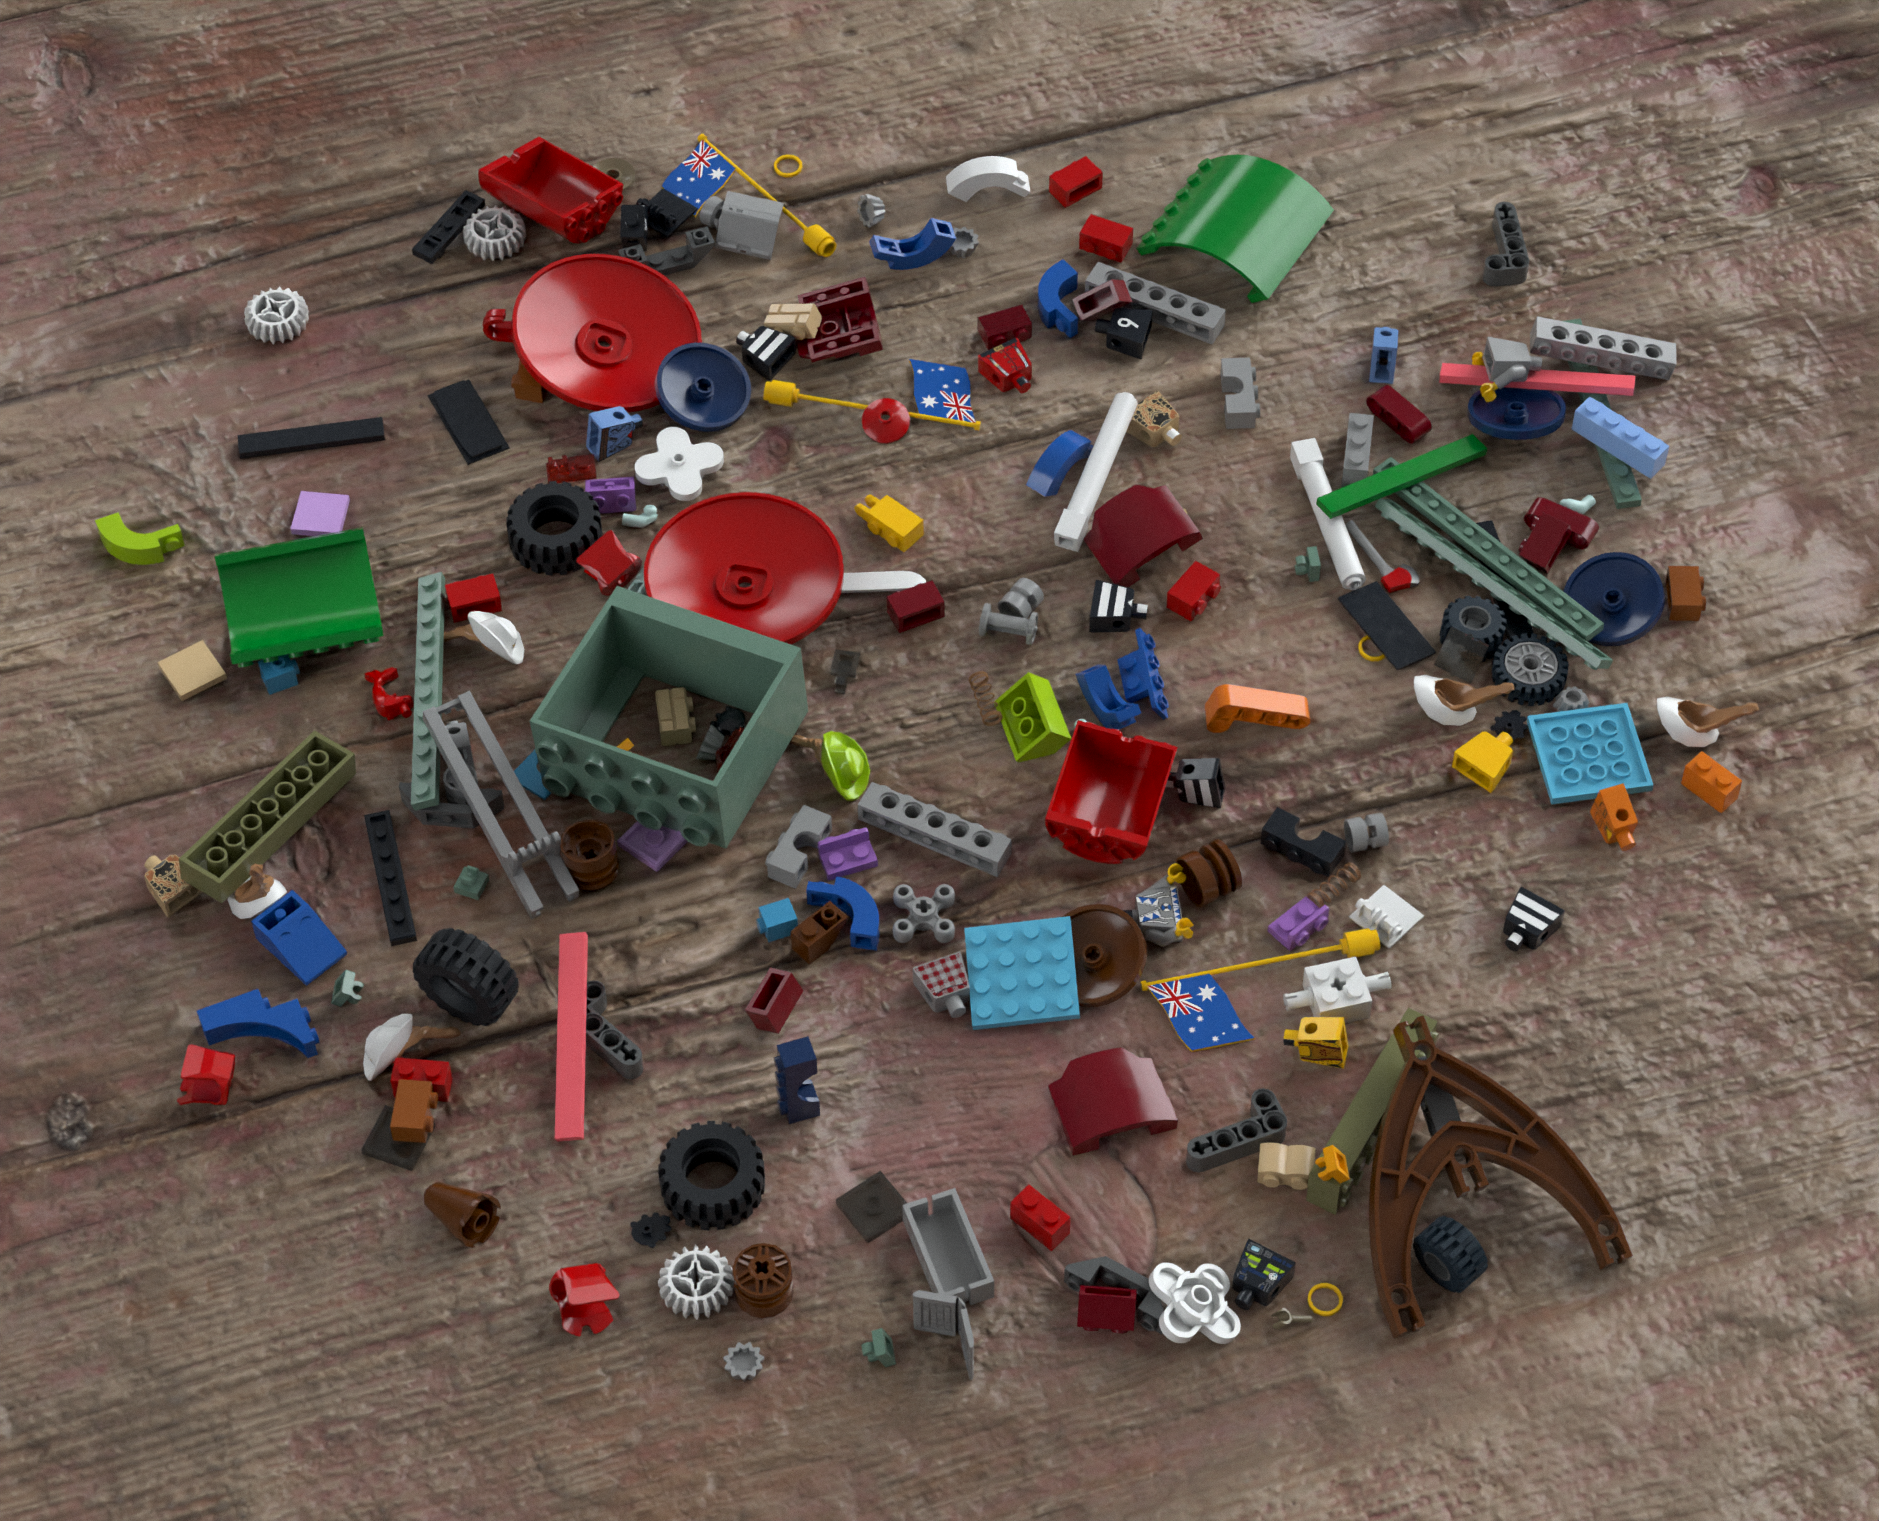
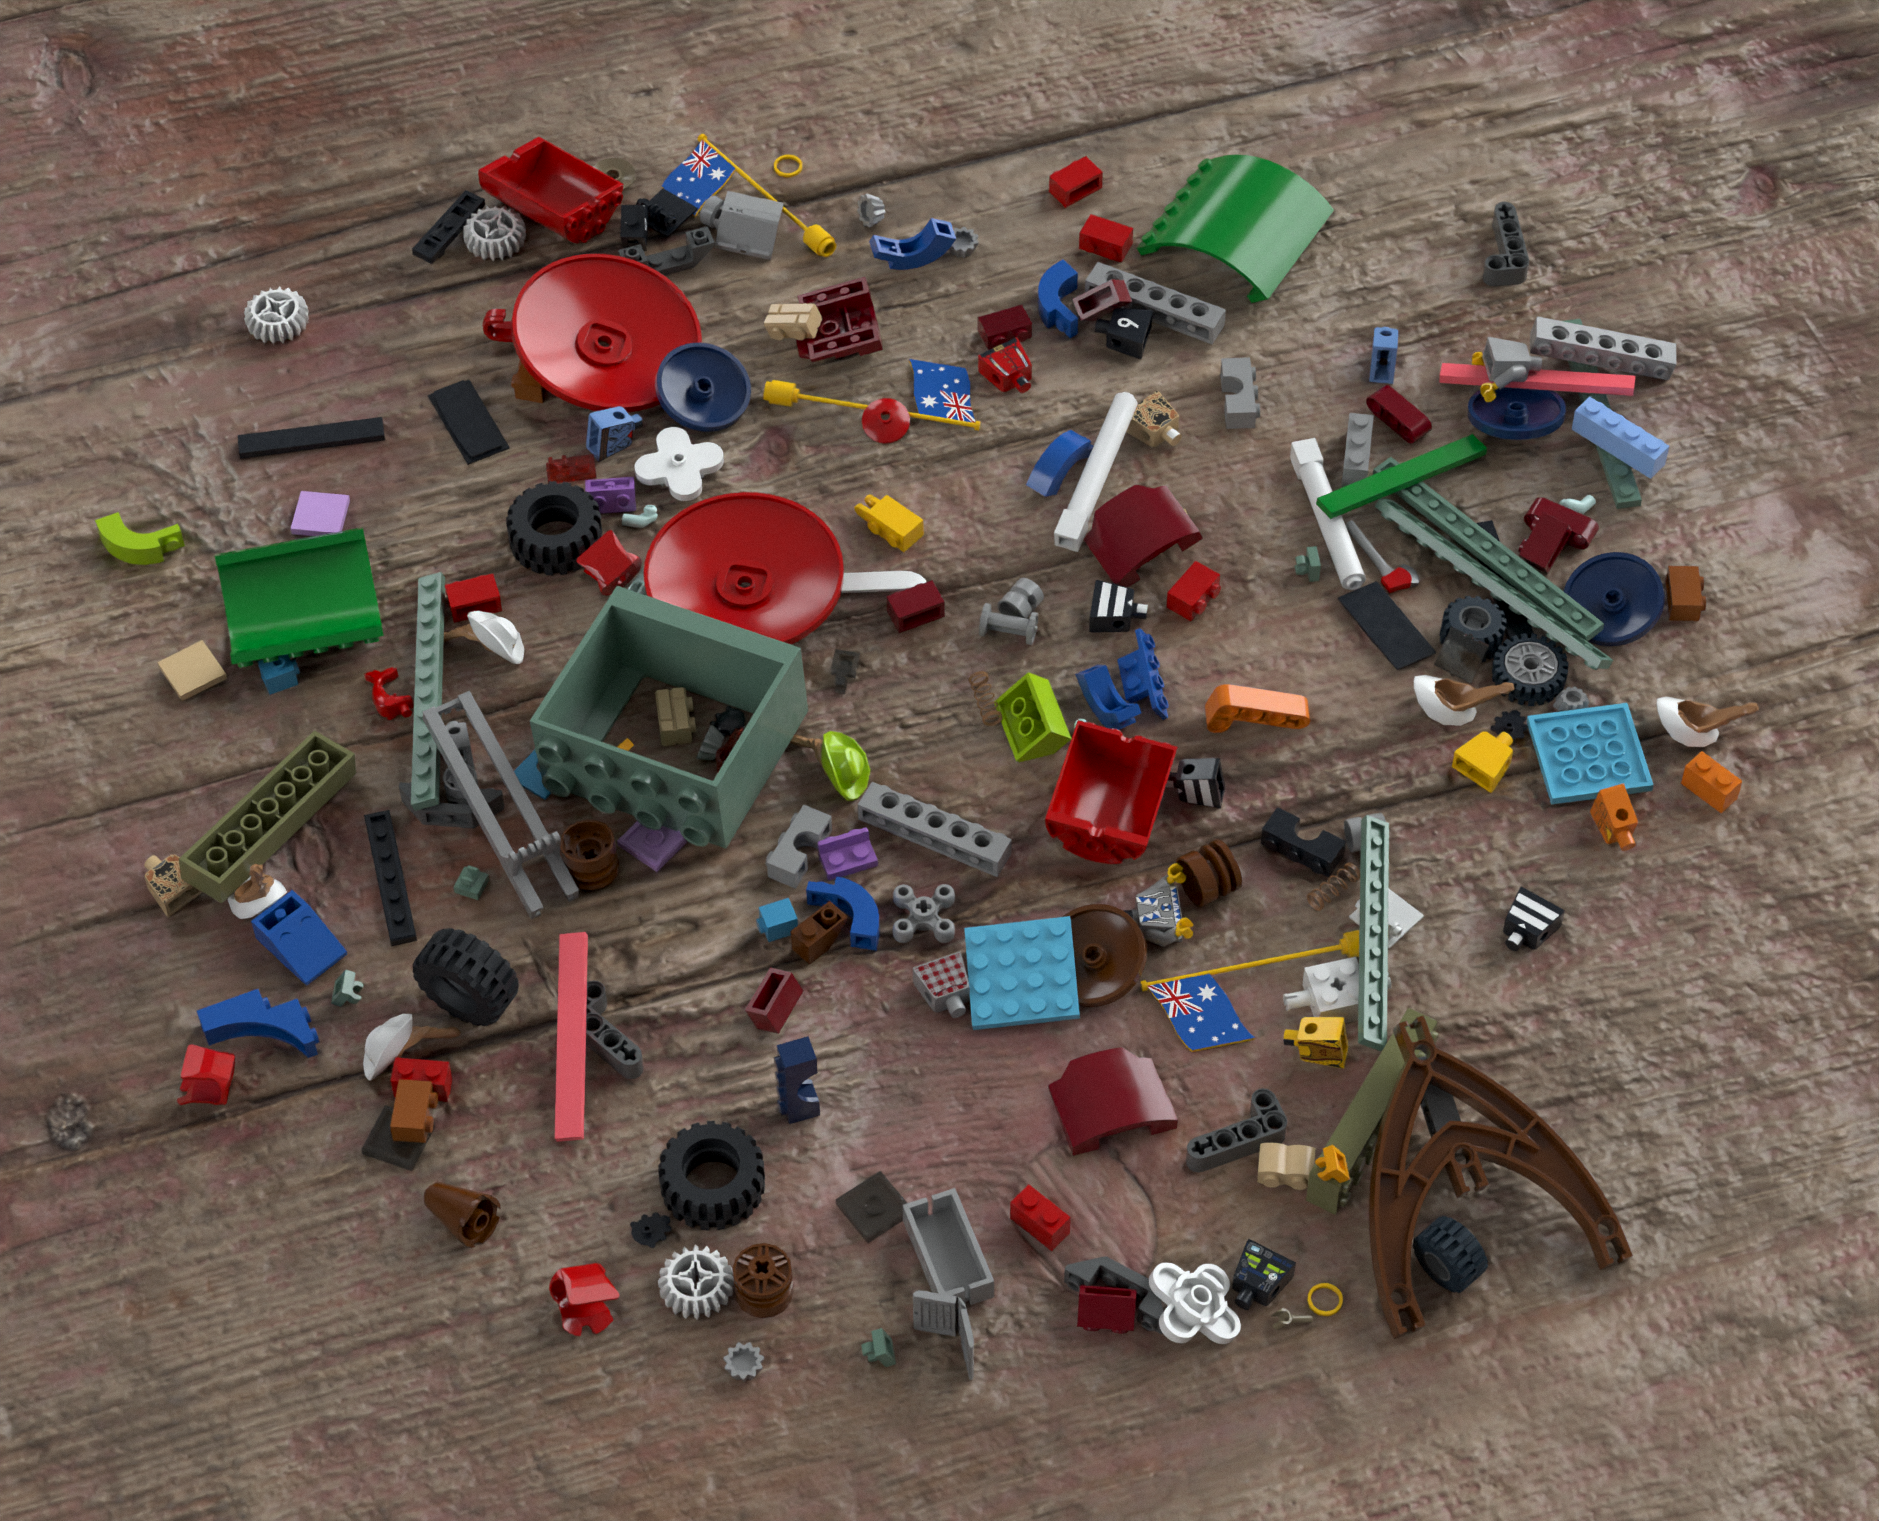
black torso [736,326,796,381] -> none
white arch [946,156,1030,202] -> none
medium lavender bracket [1268,897,1329,951] -> none
yellow piece [1358,635,1386,661] -> none
none -> sand green plate [1358,815,1389,1051]

